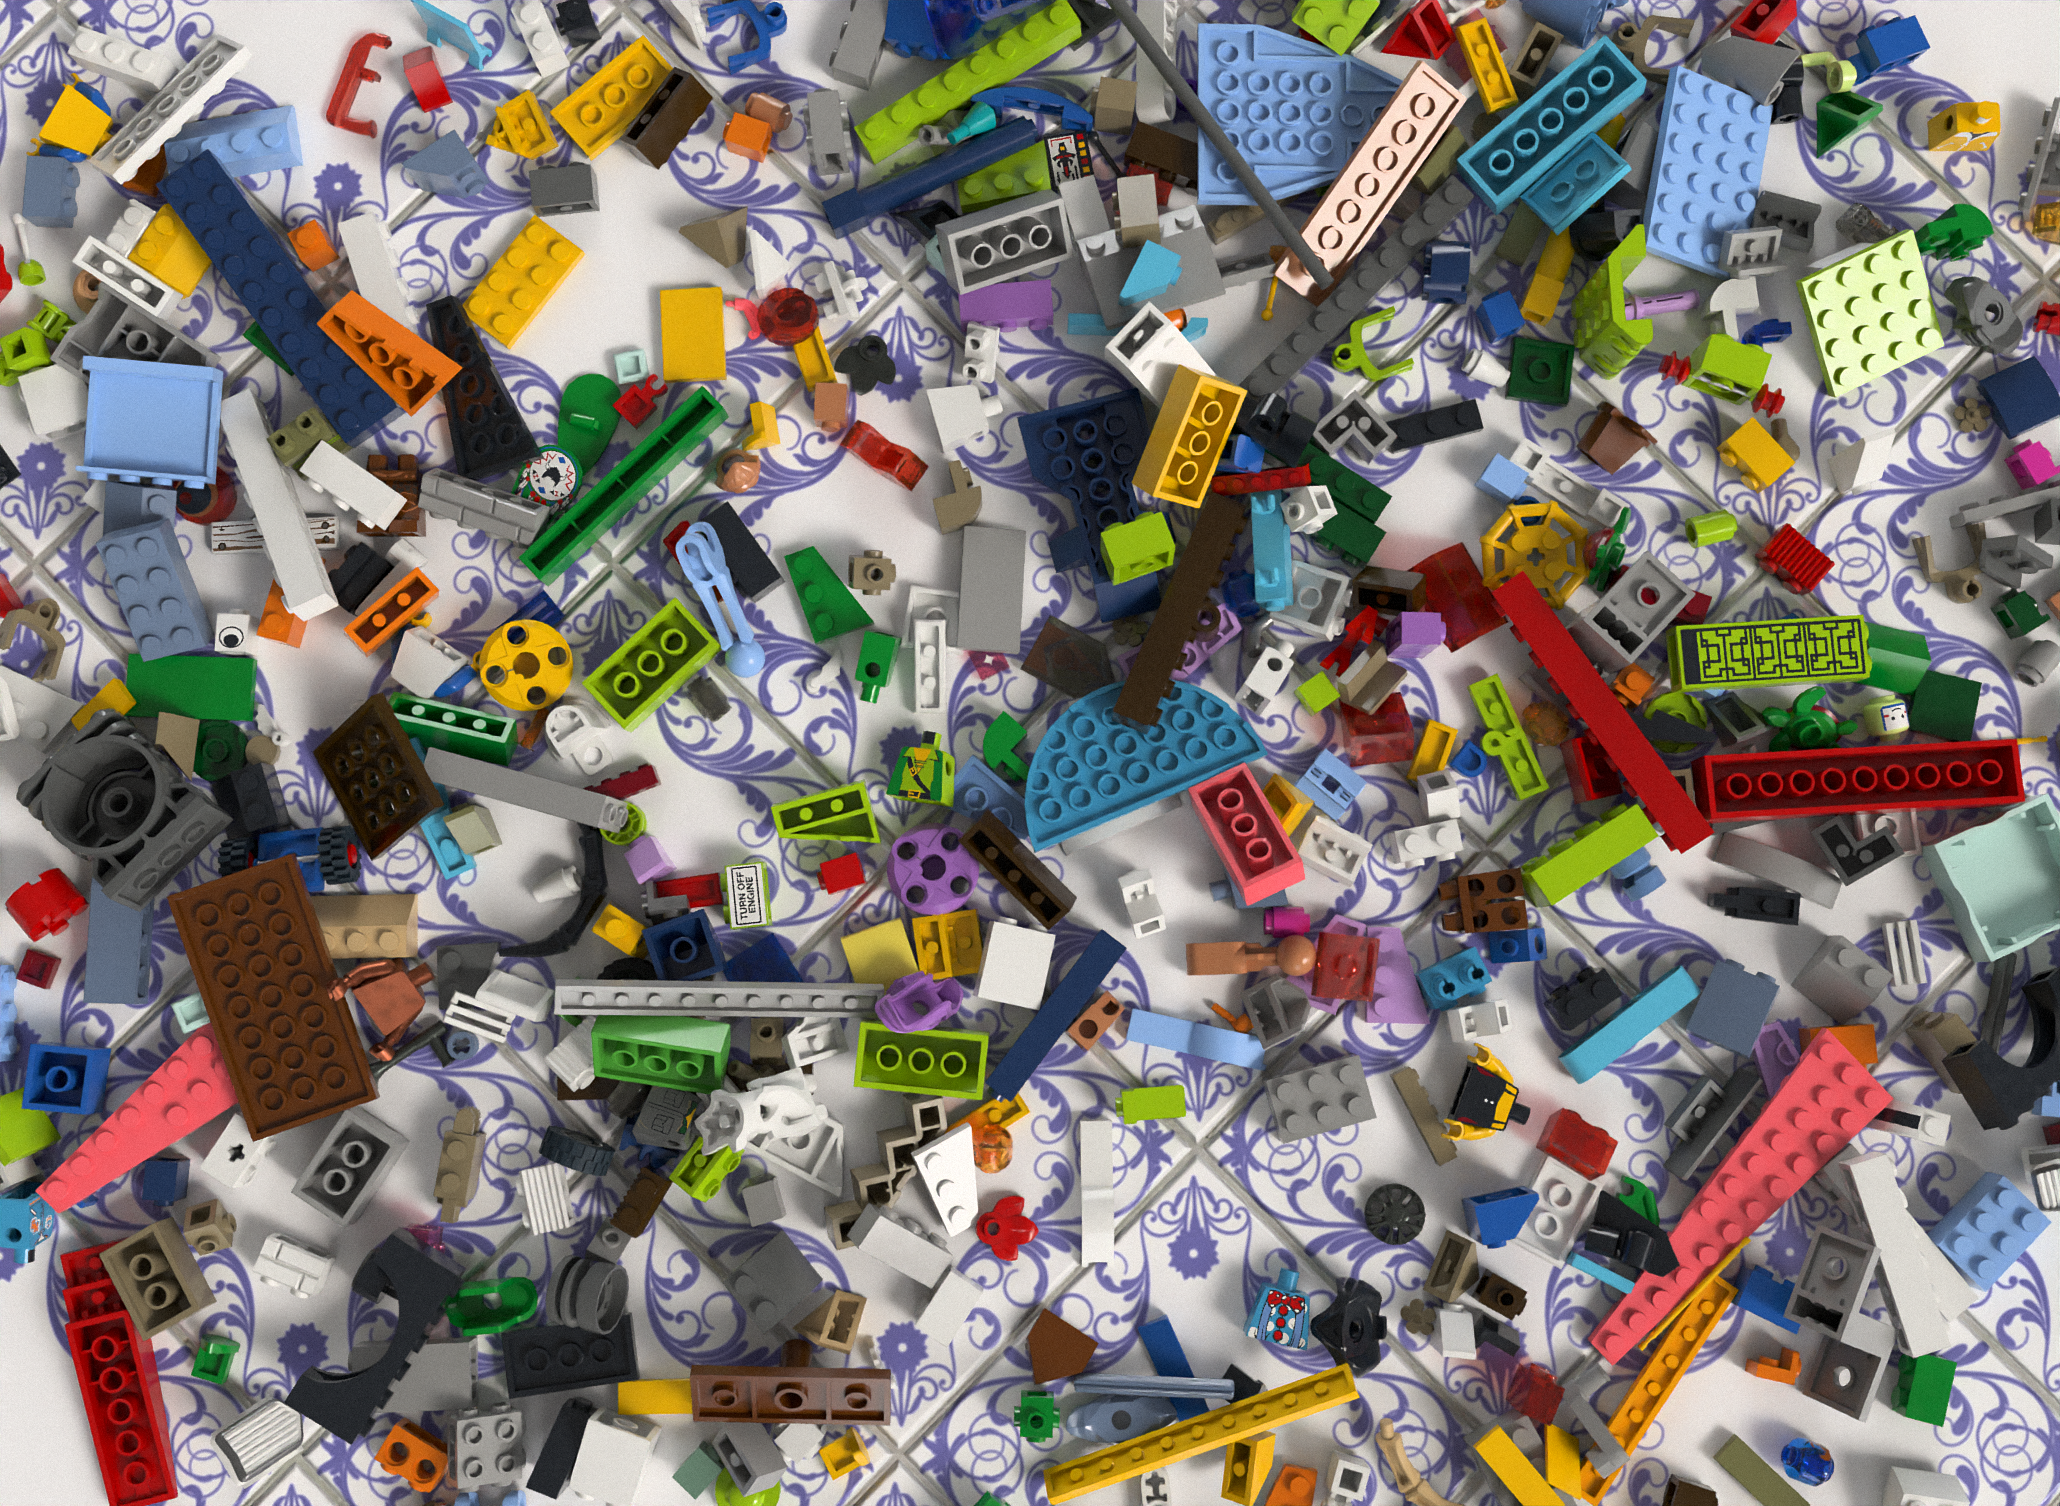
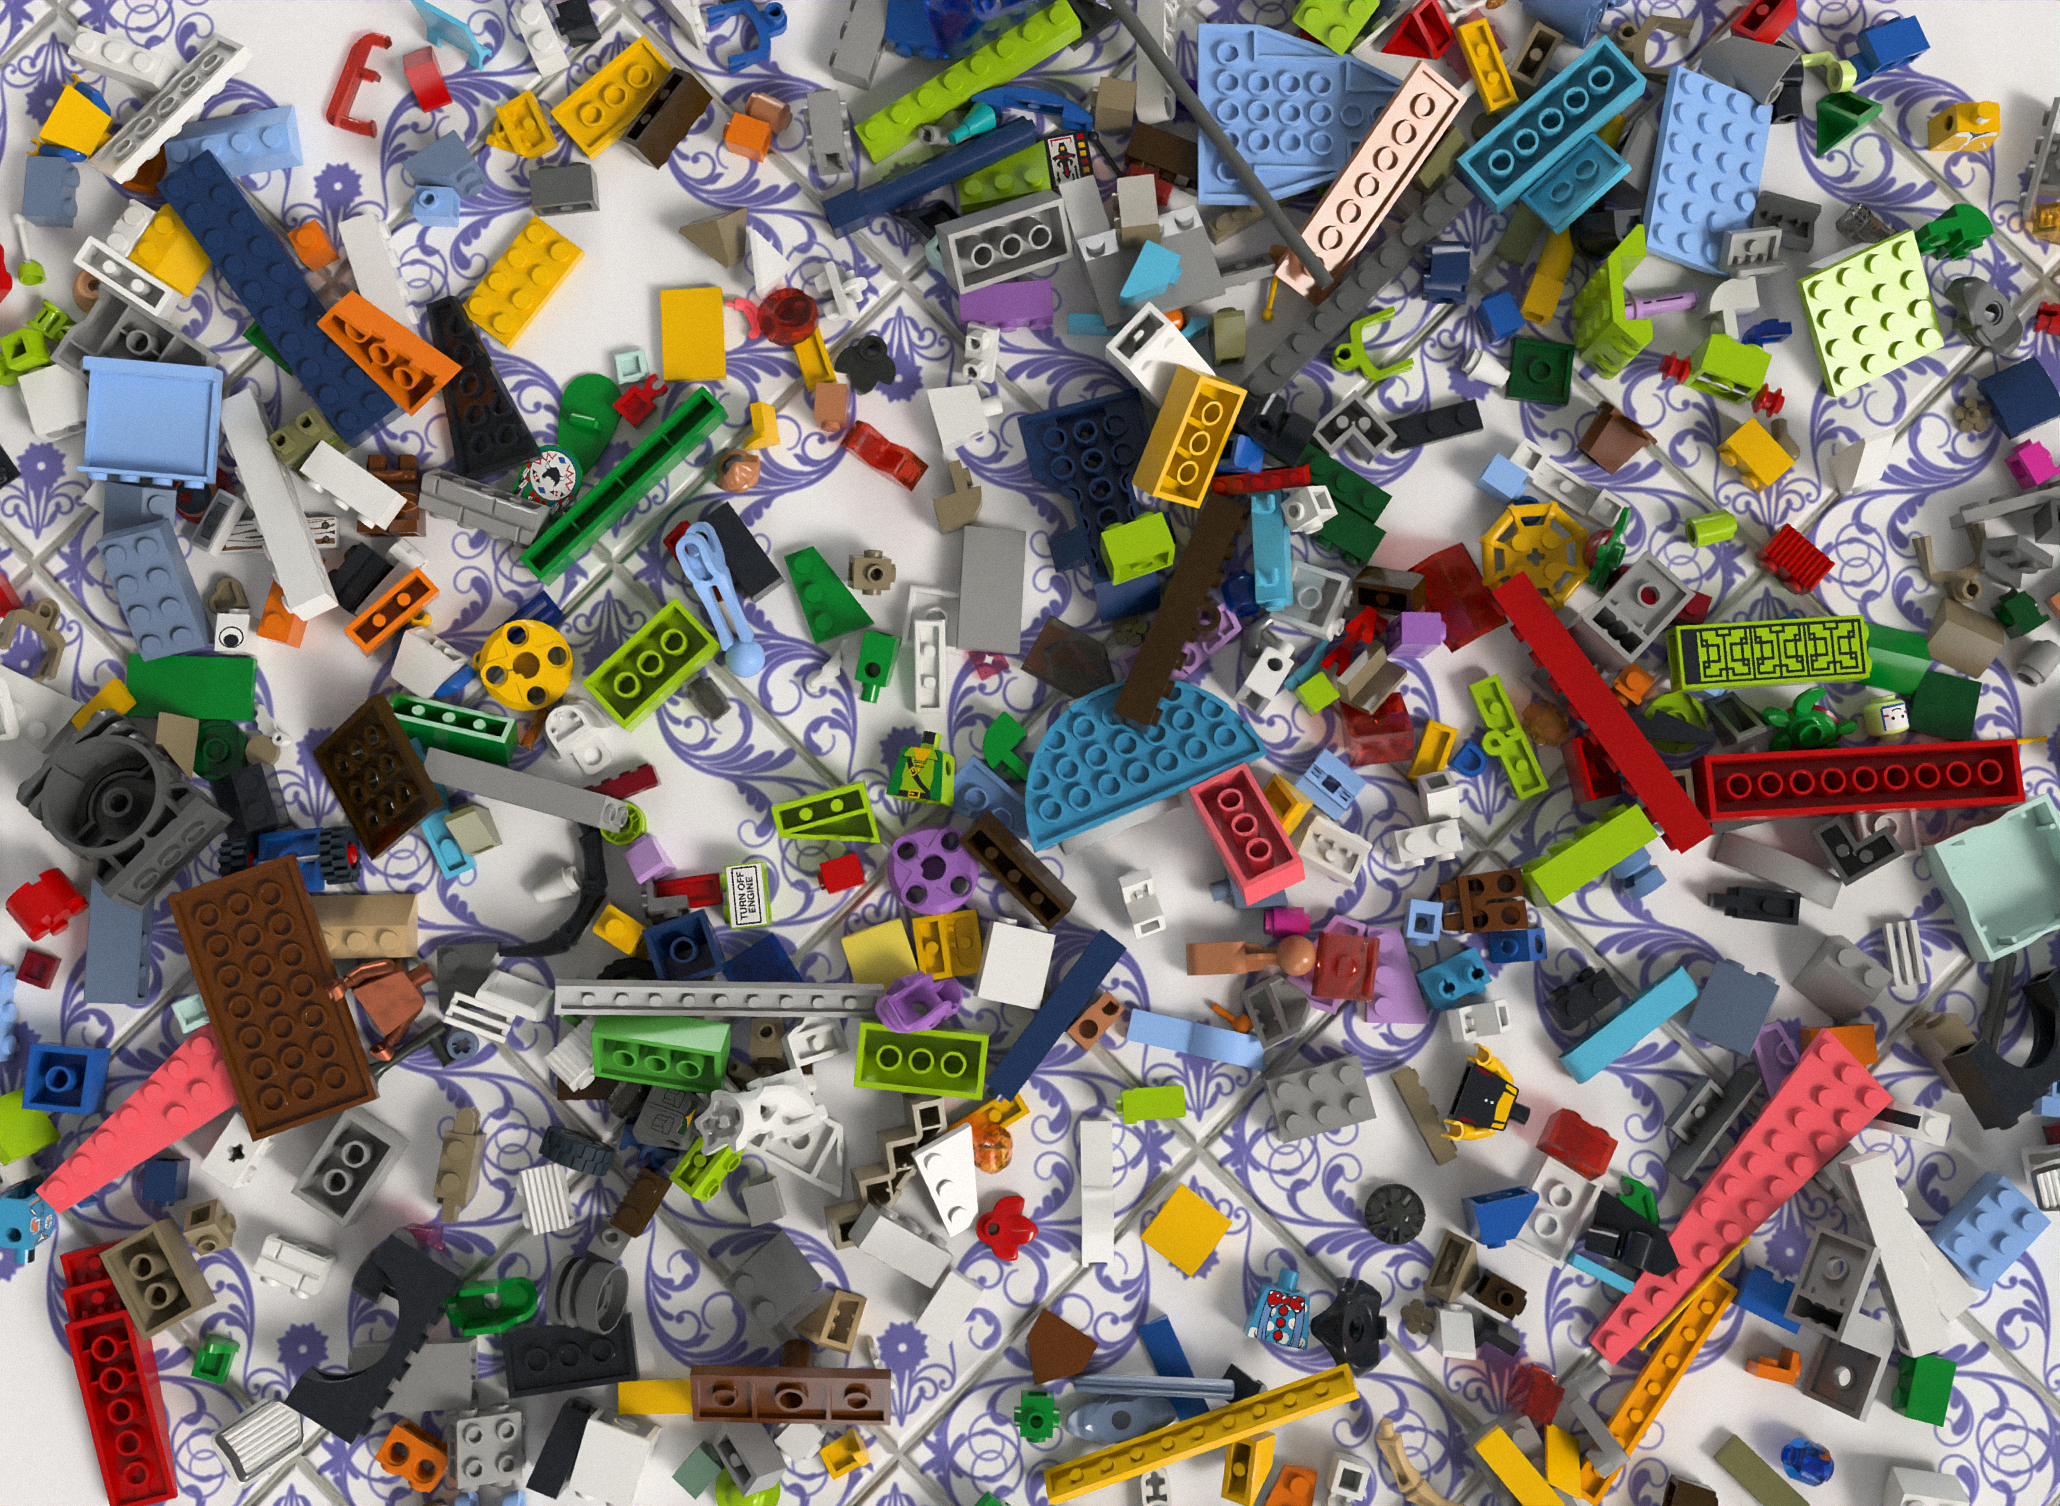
none -> slope [189,488,248,558]
none -> dark tan tile [208,576,250,615]
none -> light blue brick [410,185,461,228]
none -> yellow slope [1140,1182,1233,1277]
none -> olive slope [1208,307,1246,368]
none -> medium azure animal [1282,639,1330,691]
none -> light blue brick [1402,899,1443,947]
none -> dark tan slope [1925,597,2005,679]

